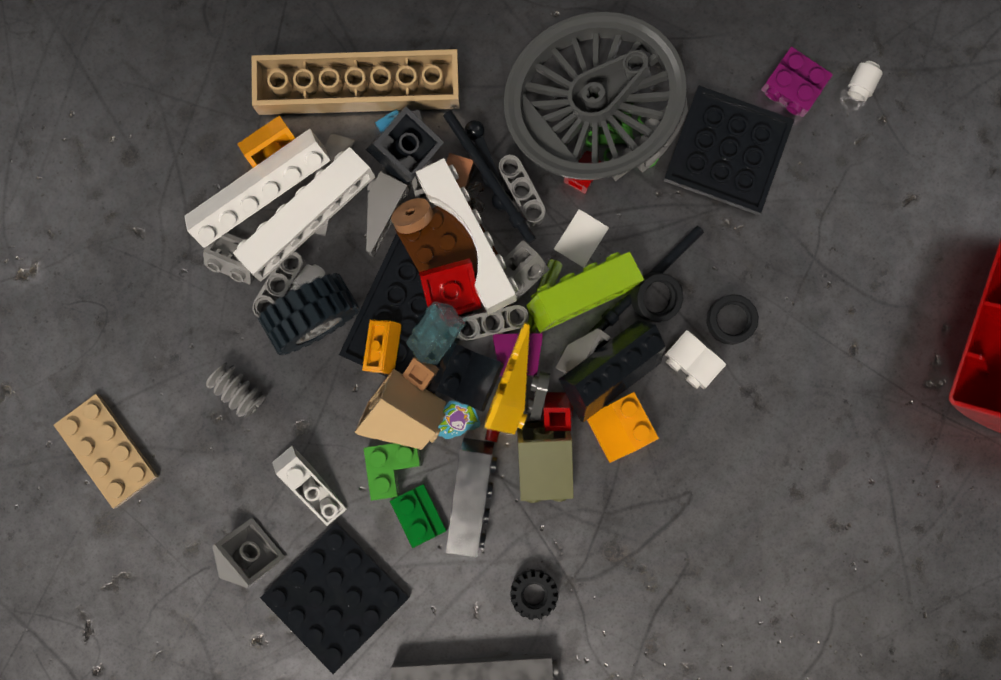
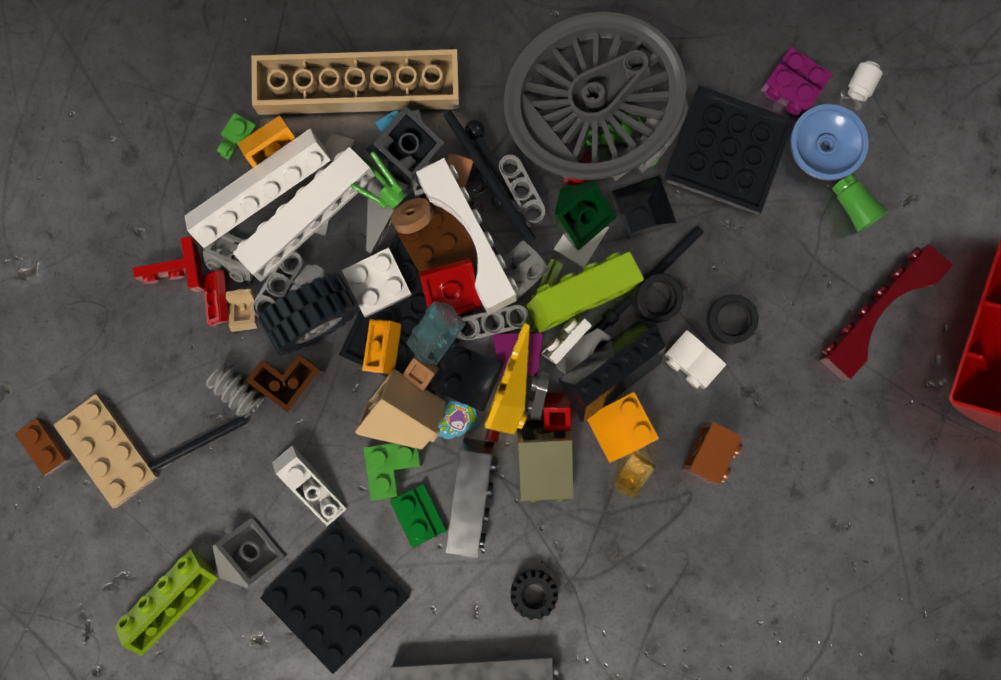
none -> dark orange plate [15,418,69,476]
none -> lime brick [114,549,218,656]
none -> red bracket [132,236,204,292]
none -> black bar [149,416,248,472]
none -> red plate [202,270,229,326]
none -> bright green plate [217,113,257,160]
none -> tan bracket [226,289,257,332]
none -> reddish brown brick [246,354,325,413]
none -> white plate [342,248,412,318]
none -> bright green plant [351,152,407,210]
none -> white plate [540,316,592,364]
none -> dark green slope [552,181,616,251]
none -> black slope [611,175,676,239]
none -> clear yellow bracket [614,451,656,499]
none -> dark orange brick [681,422,743,485]
none -> medium blue dish [790,104,869,181]
none -> dark red arch [820,244,953,381]
none -> bright green plant [832,173,889,233]

